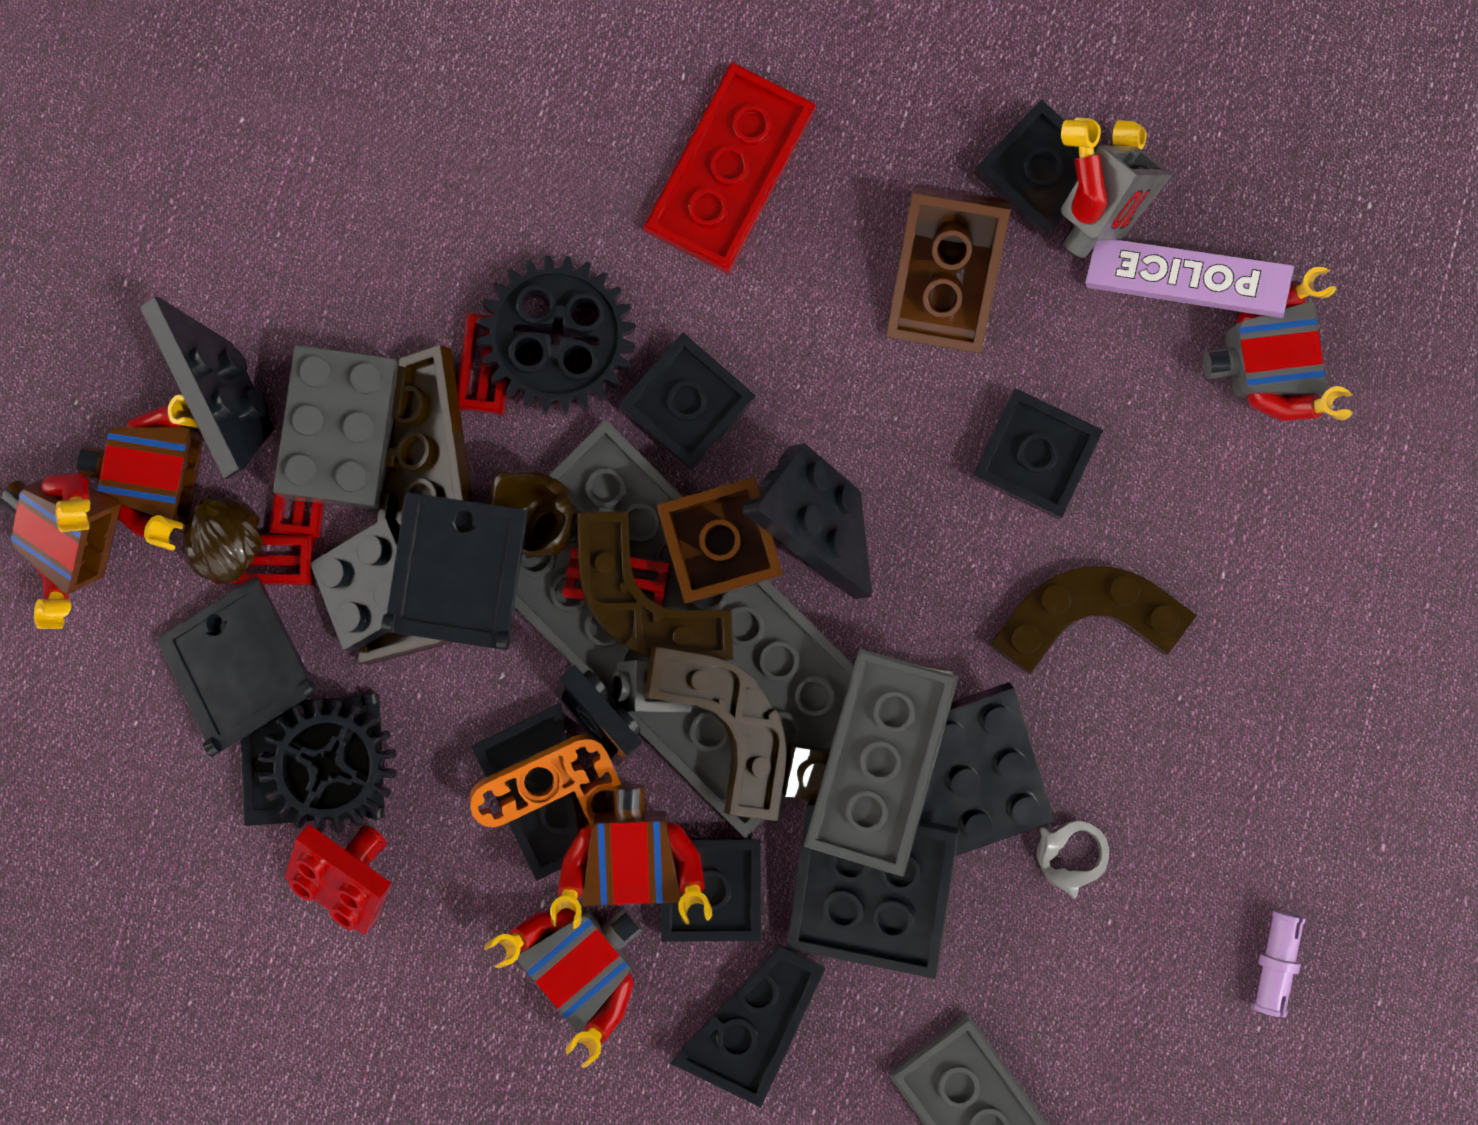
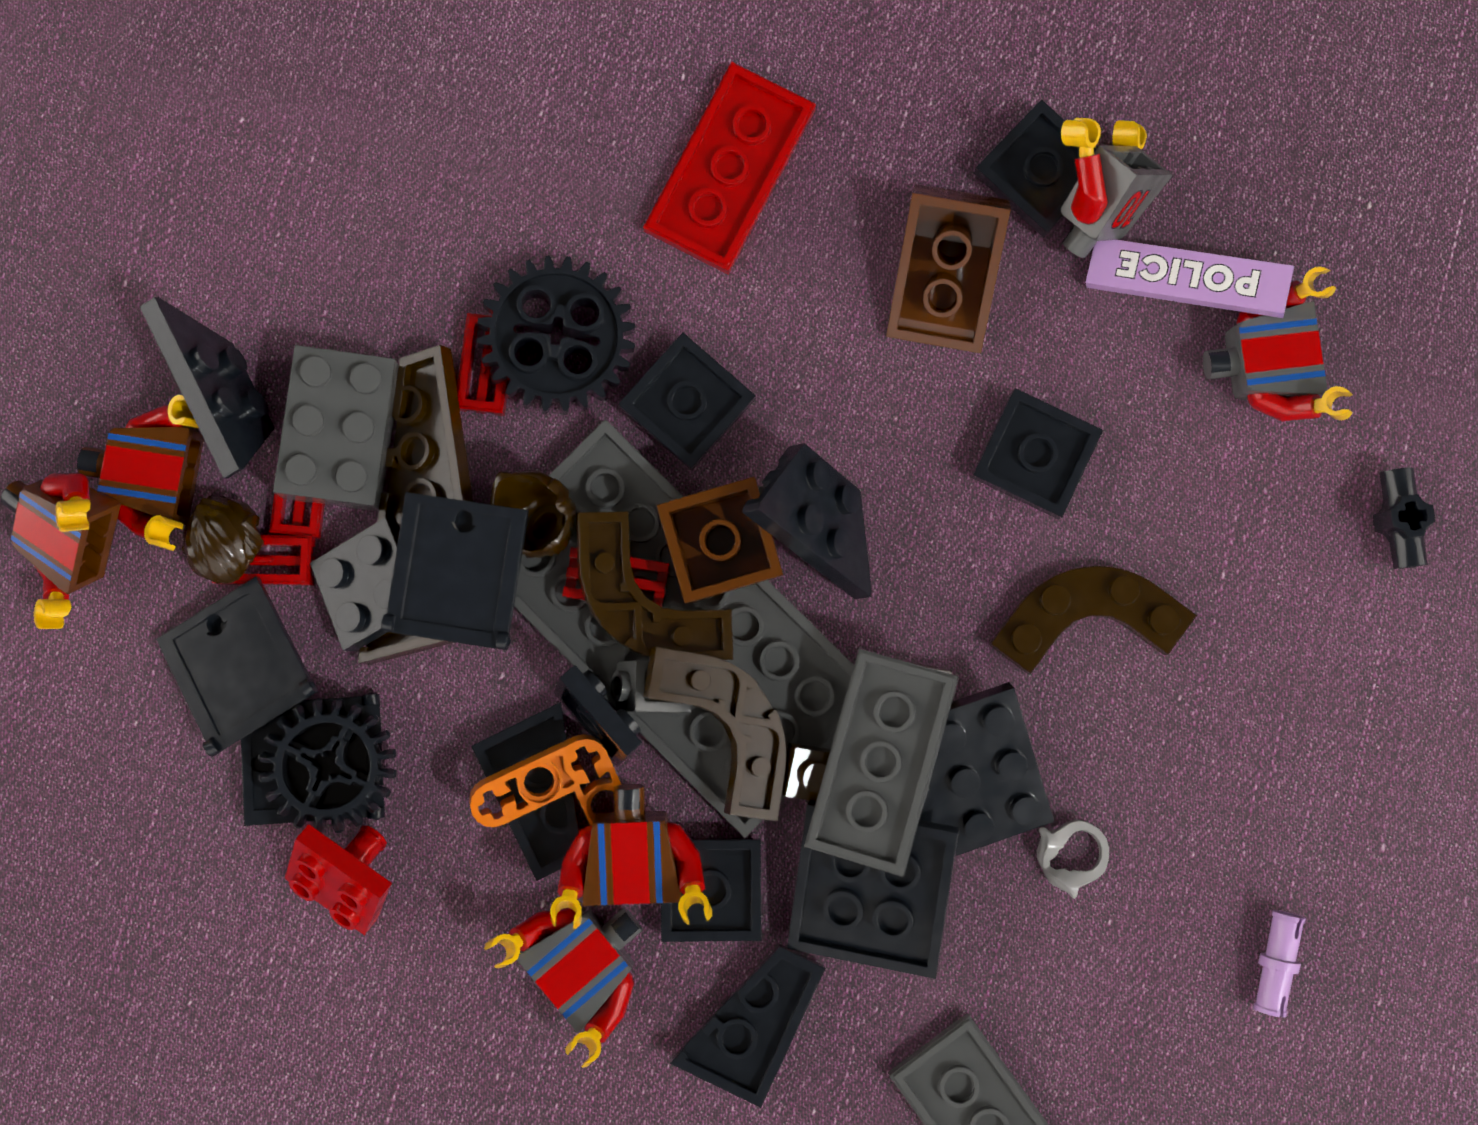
none -> black axle [1373,467,1435,569]

